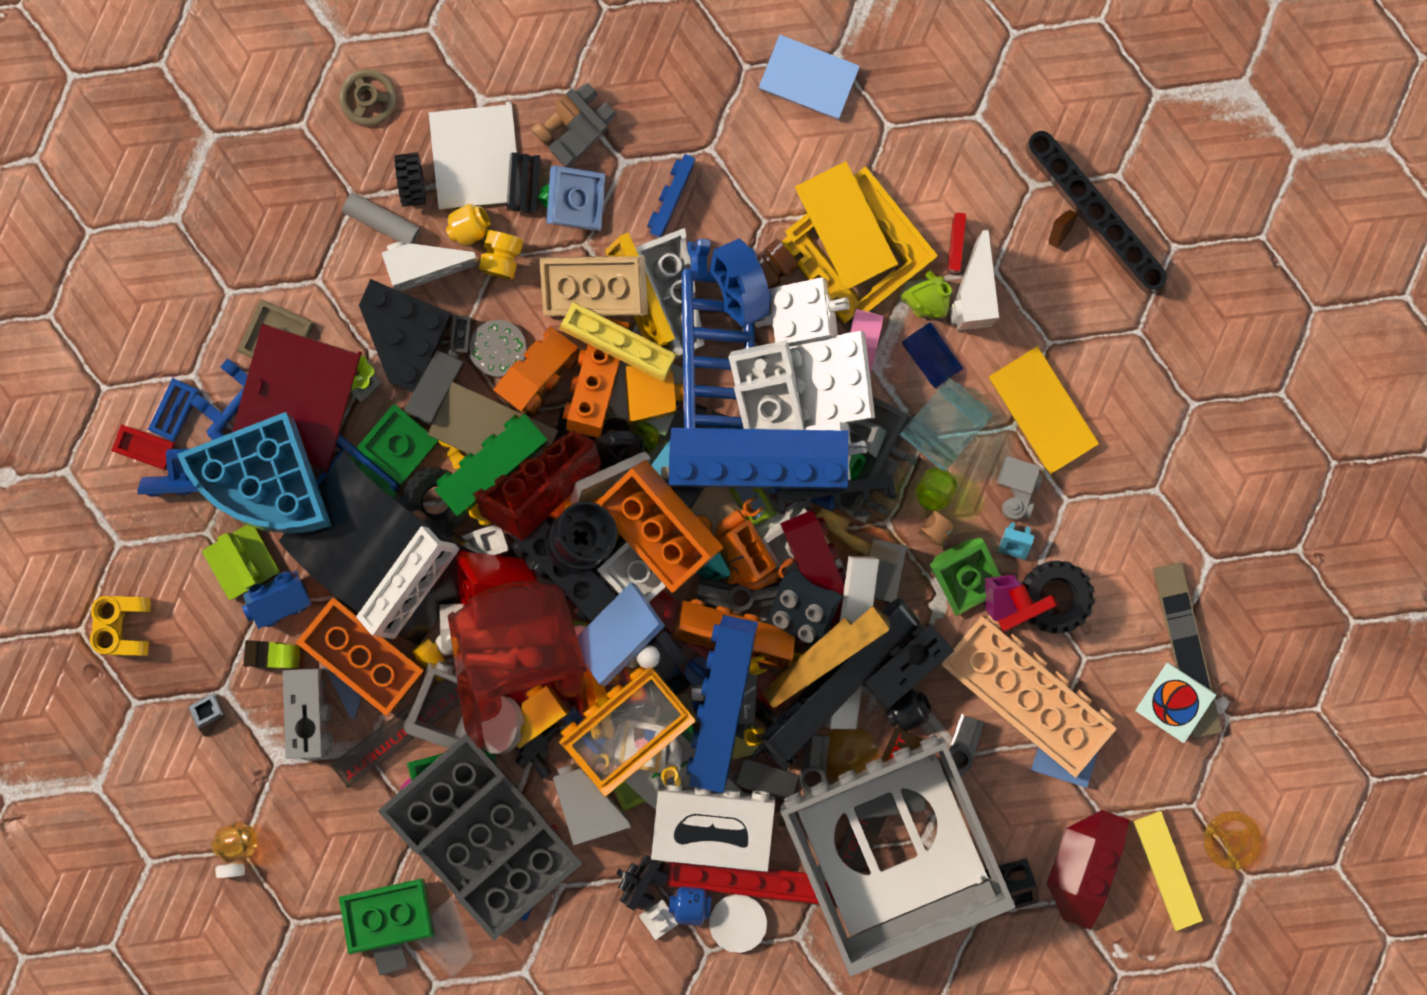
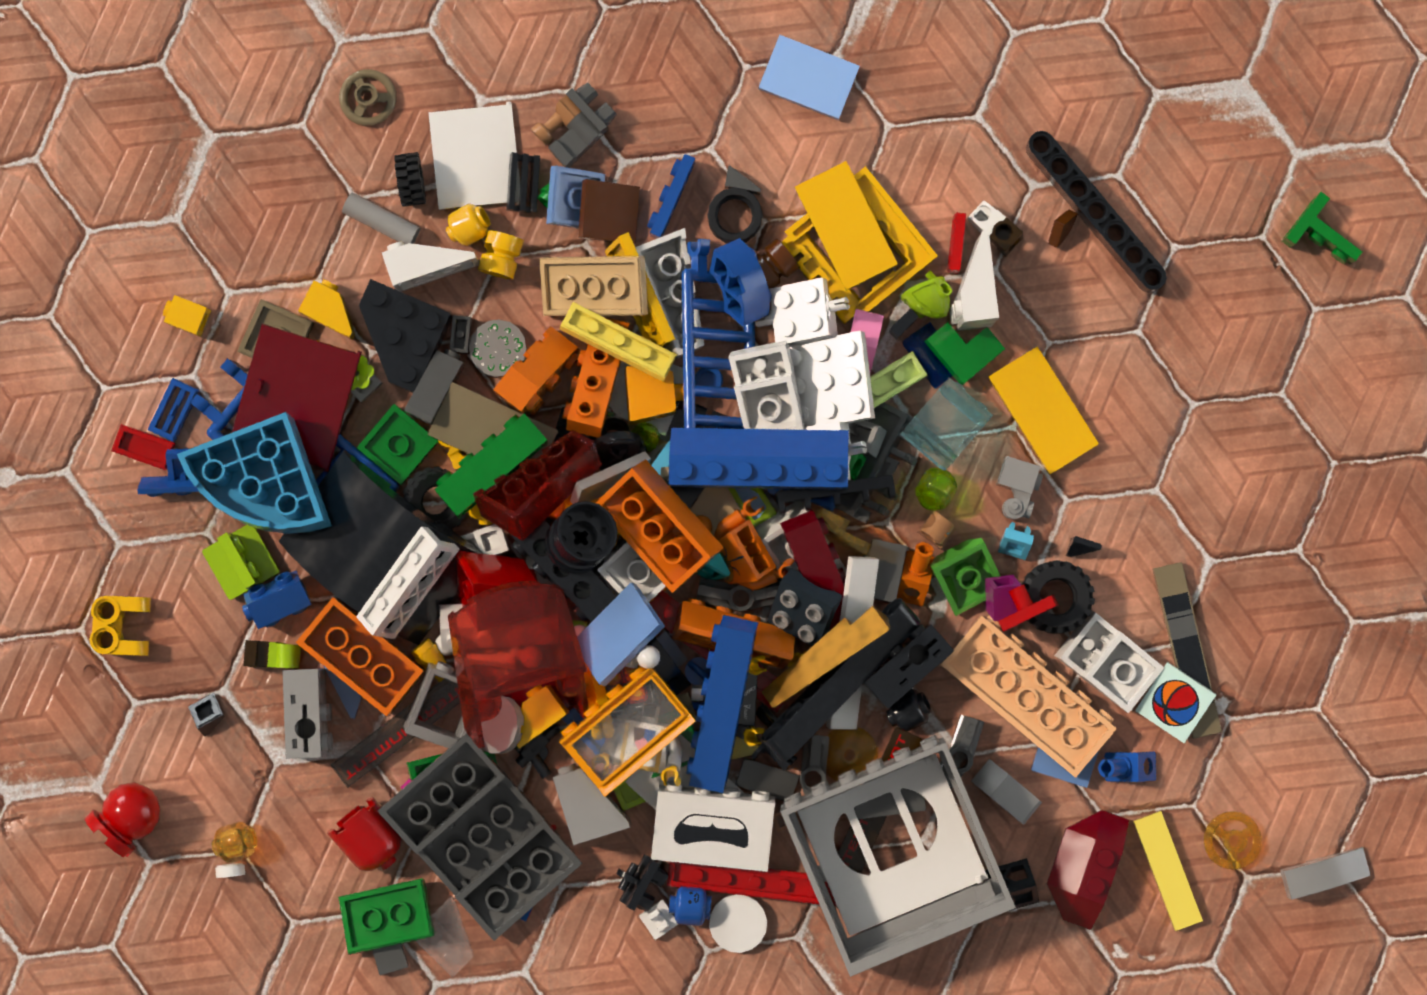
none -> red tile [84,782,160,857]
none -> yellow brick [163,295,211,337]
none -> yellow slope [298,279,355,340]
none -> red cylinder [327,797,401,872]
none -> reddish brown tile [578,179,640,244]
none -> blue tile [695,368,723,387]
none -> black tyre [708,187,763,243]
none -> dark grey piece [725,165,761,195]
none -> yellowish green tile [870,351,928,408]
none -> black tile [889,308,919,340]
none -> orange bracket [896,542,935,606]
none -> green tile [924,322,1005,386]
none -> leg [968,201,1023,257]
none -> light grey slope [971,759,1042,825]
none -> white slope [1054,611,1164,713]
none -> black slope [1066,536,1102,557]
none -> blue bracket [1098,751,1156,782]
none -> light grey slope [1280,847,1371,900]
none -> green bracket [1281,192,1363,264]

